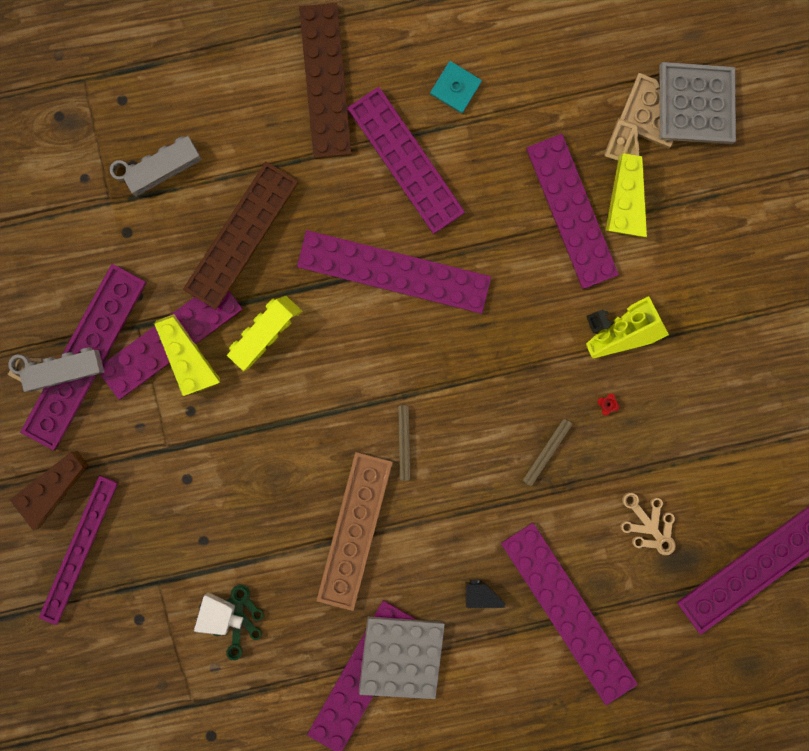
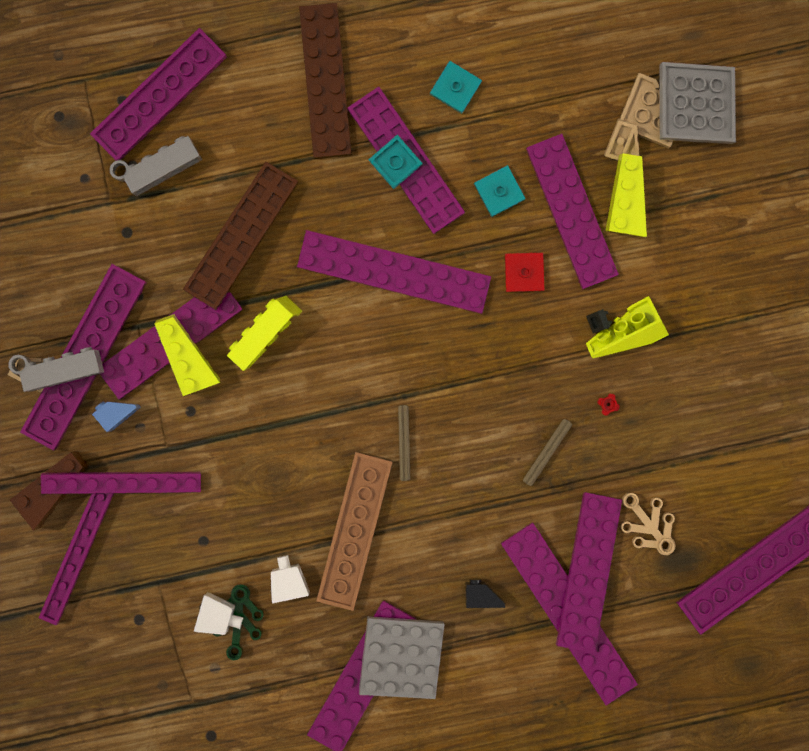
none -> magenta plate [41,472,201,494]
none -> magenta plate [90,28,227,161]
none -> medium blue slope [92,402,141,432]
none -> white torso [271,555,310,603]
none -> teal plate [368,134,423,190]
none -> teal plate [474,165,526,217]
none -> red plate [505,253,544,292]
none -> magenta plate [556,492,622,653]

